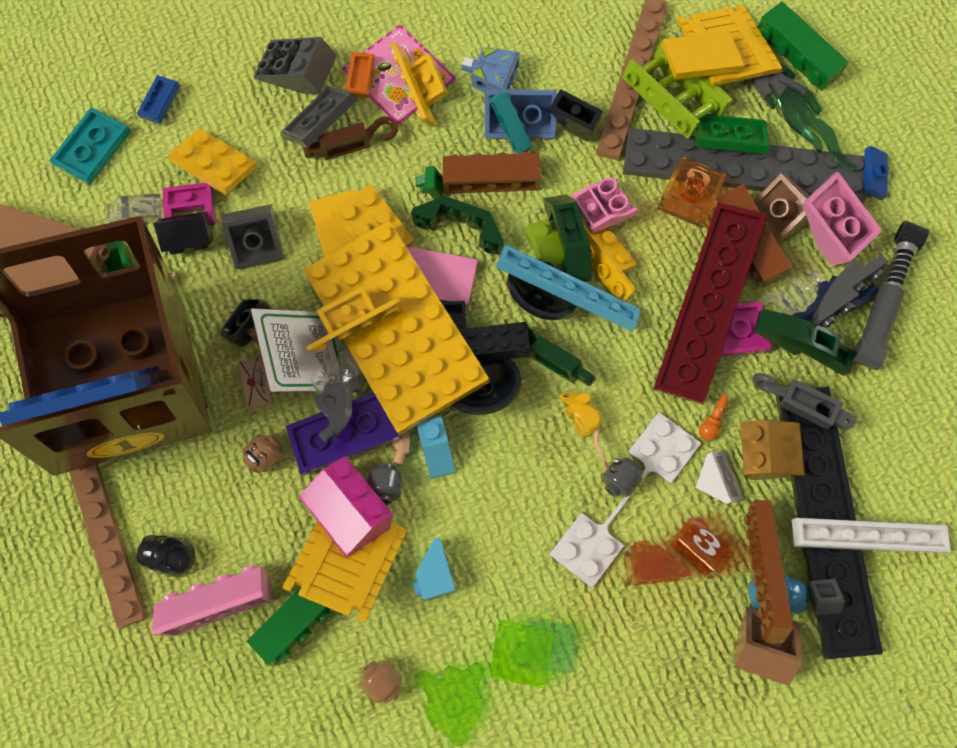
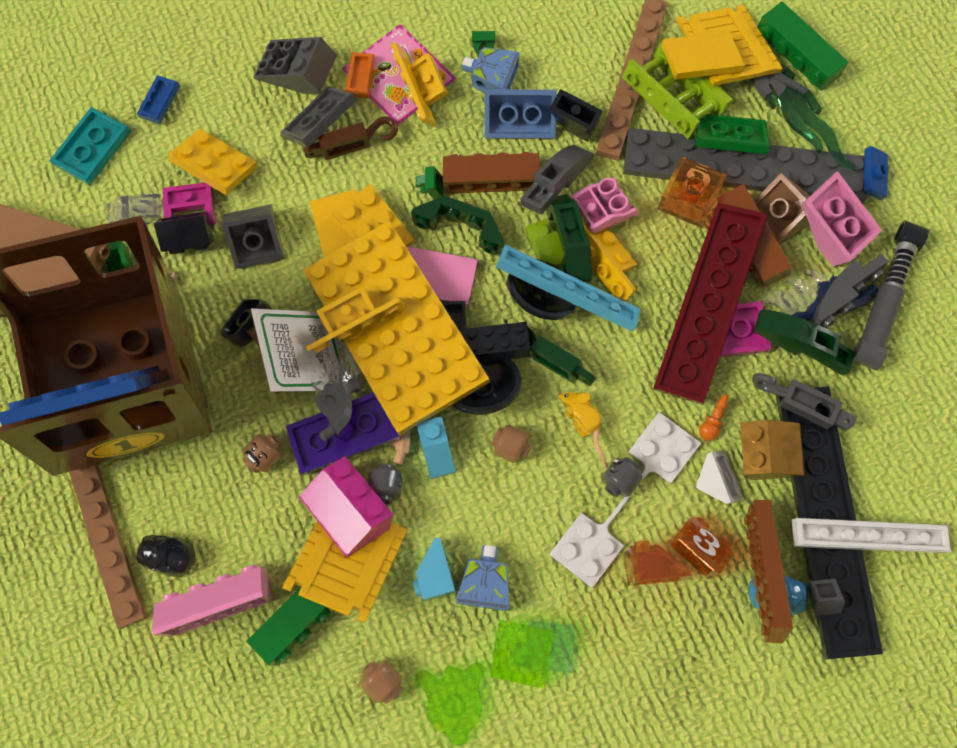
tan tile [237,355,274,411] -> none
teal piece [489,91,532,153] -> none
medium nougat slope [734,606,802,686] -> none
none -> medium blue torso [456,545,509,611]
none -> green tile [472,31,495,54]
none -> medium nougat head [491,425,532,463]
none -> dark grey slope [520,145,594,215]

